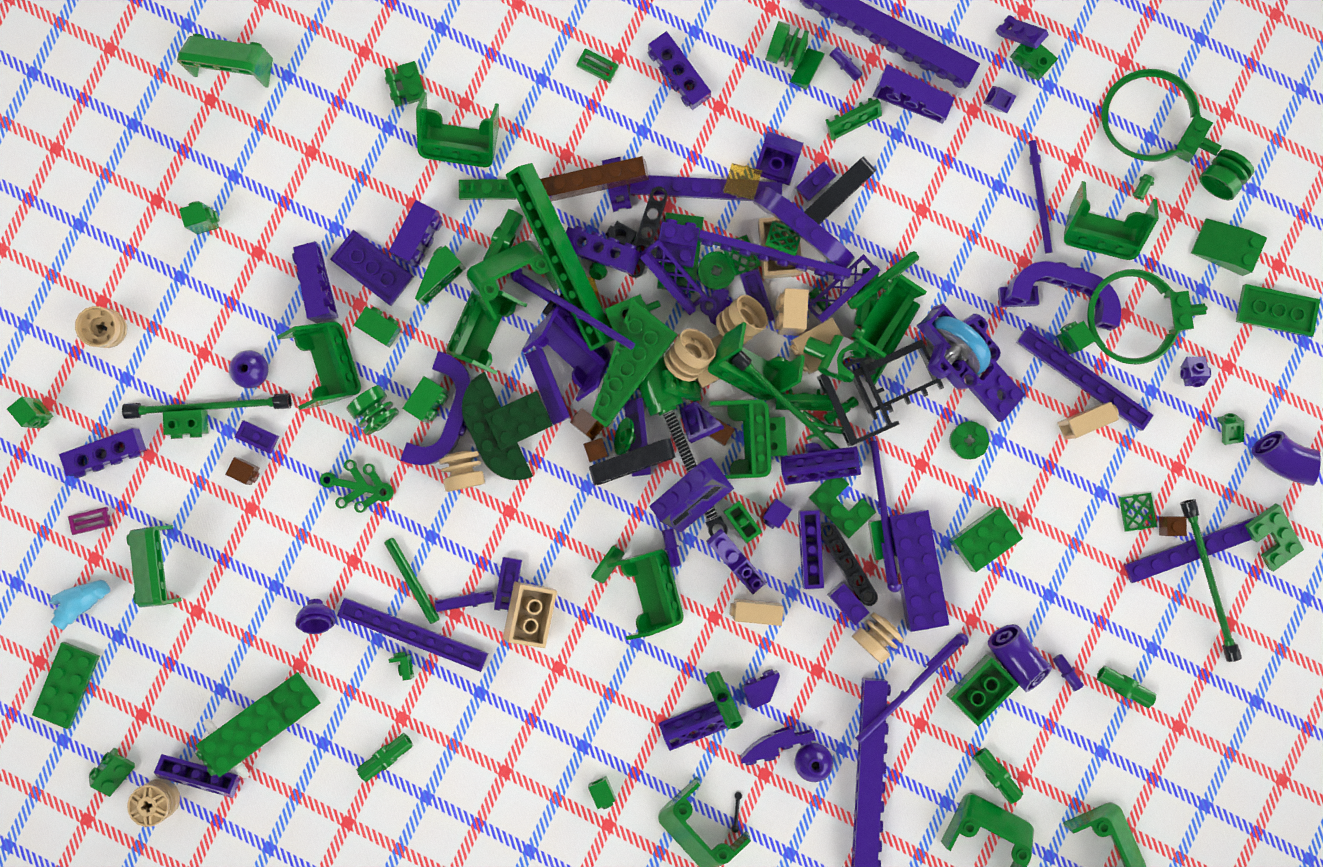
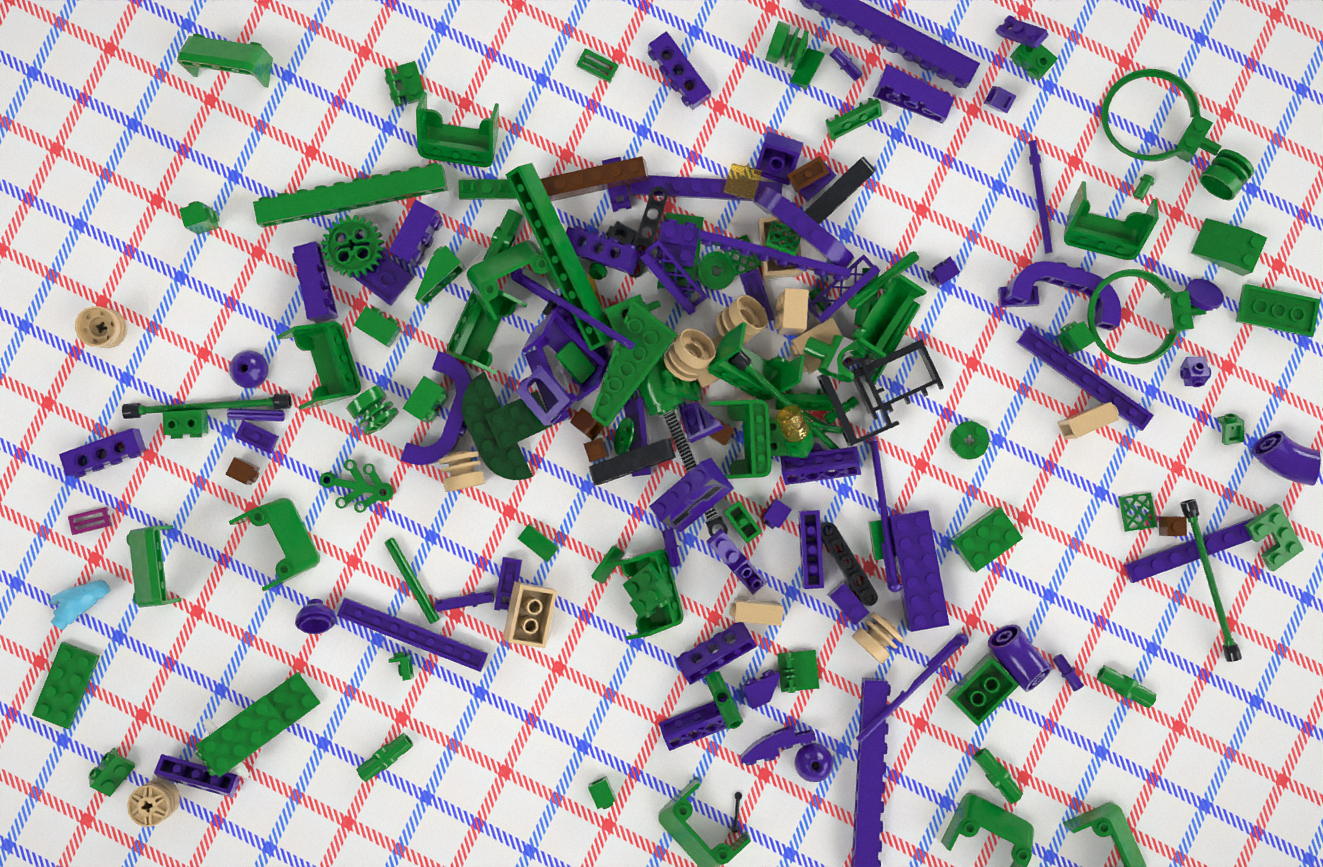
green brick [7,396,54,429] -> none
dark purple plate [700,289,732,326] -> none
green plate [808,477,876,539] -> none
dark purple piece [917,303,1025,422] -> none
none -> dark purple axle [227,408,285,422]
none -> green windscreen [228,498,320,591]
none -> green brick [253,163,448,228]
none -> green gear [321,215,385,278]
none -> dark purple panel [515,364,578,426]
none -> green slope [517,524,559,562]
none -> green slope [555,341,595,385]
none -> green plate [623,563,674,618]
none -> dark purple brick [675,622,757,685]
none -> clear yellow wheel [776,405,809,442]
none -> green hinge [777,650,820,693]
none -> green brick [785,427,815,458]
none -> reddish brown plate [786,156,830,193]
none -> dark purple brick [928,256,960,287]
none -> dark purple tile [1184,279,1224,311]

